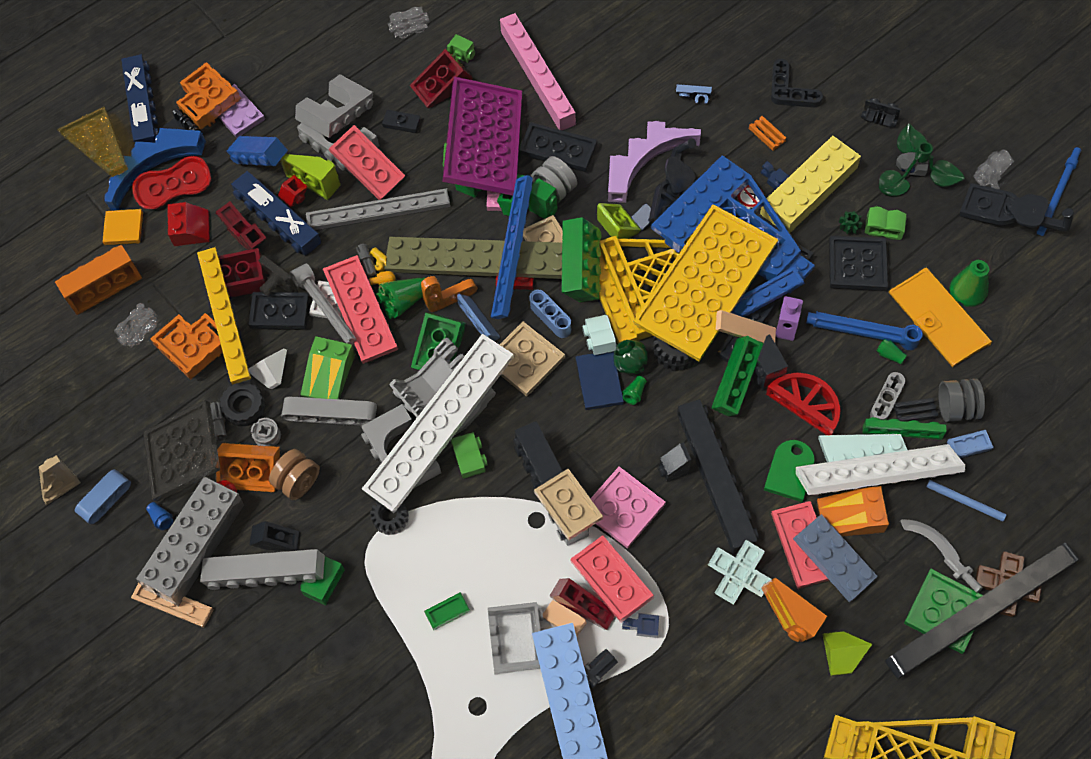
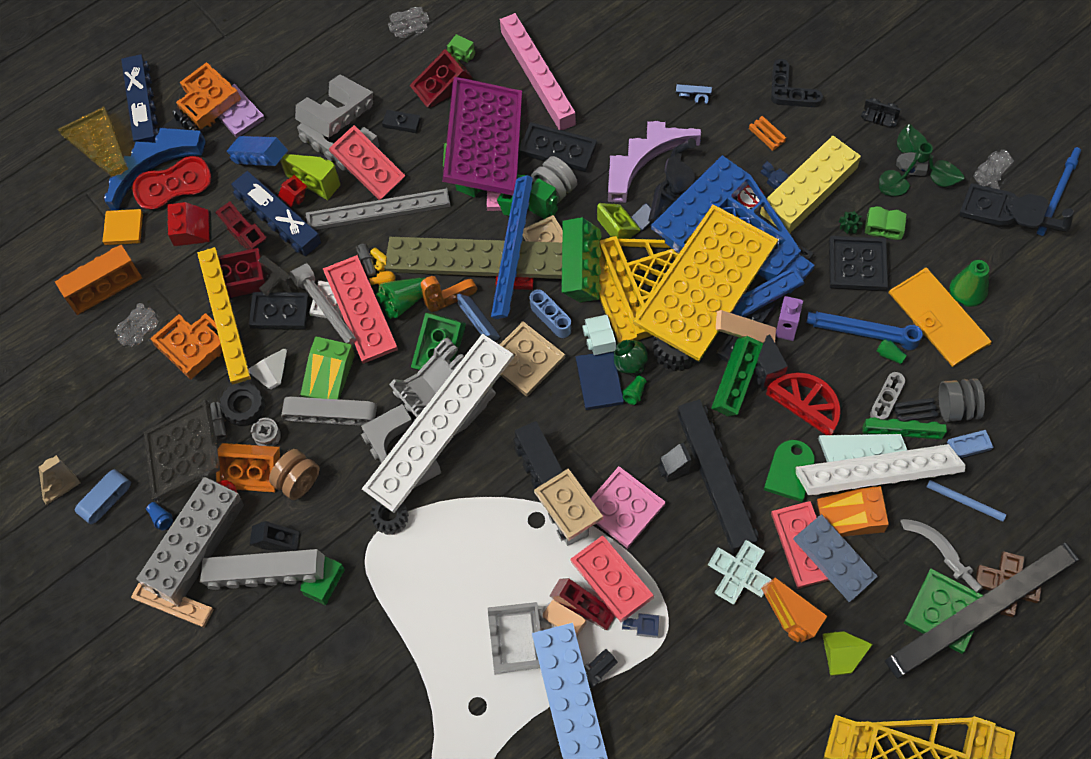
green tile [424,592,470,631] -> none
bright green brick [451,432,488,479] -> none

